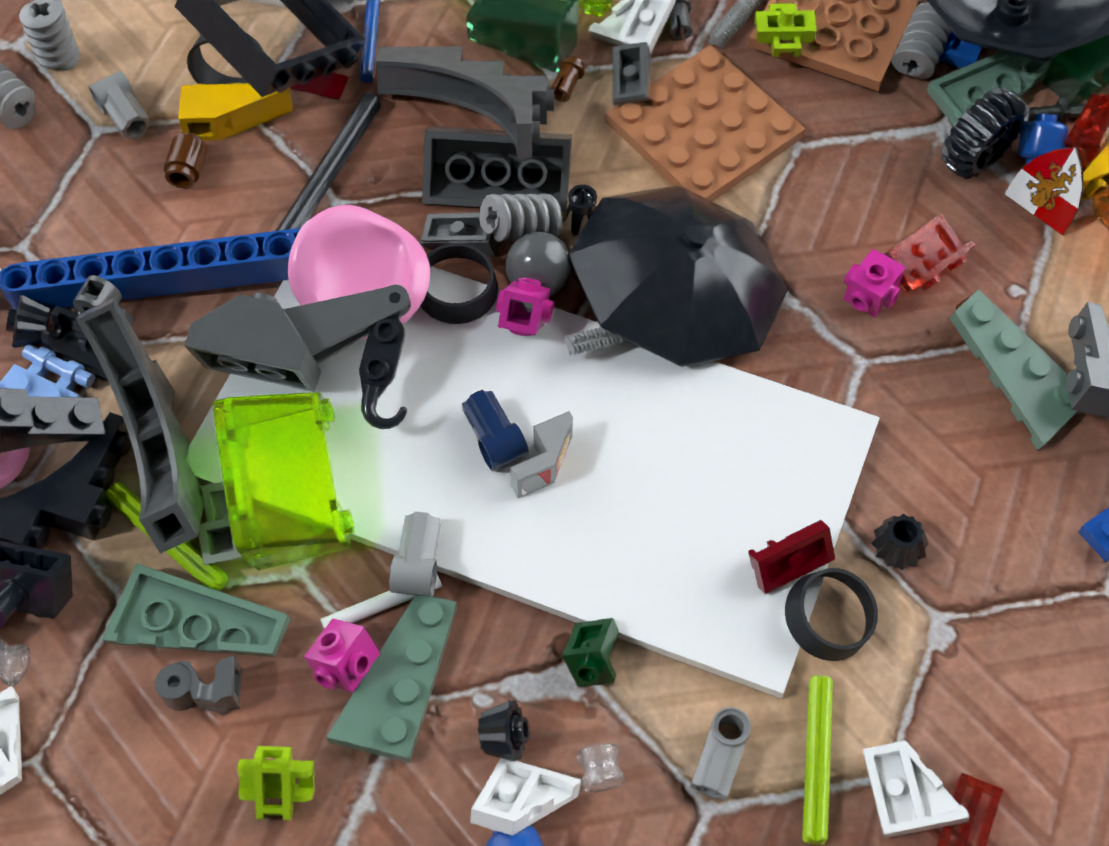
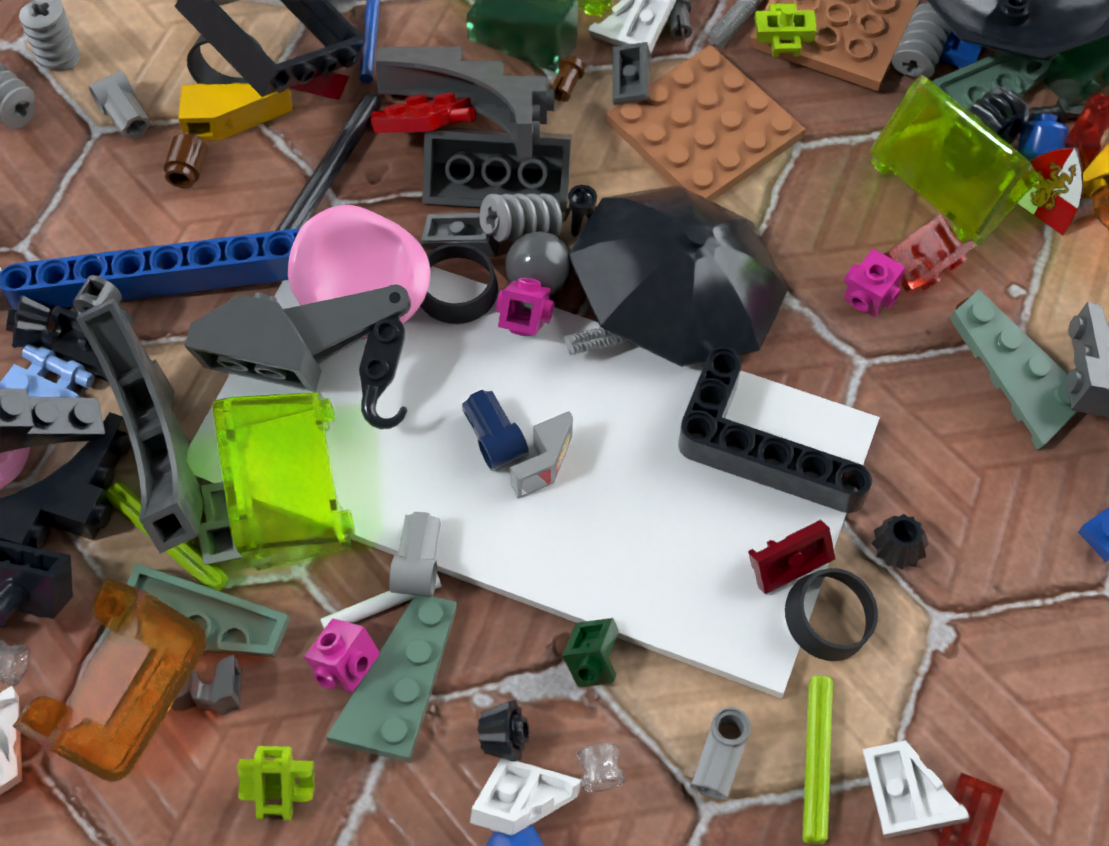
none -> clear orange windscreen [12,577,207,782]
none -> red plate [371,93,476,133]
none -> black beam [678,347,872,513]
none -> clear neon green windscreen [869,74,1040,246]

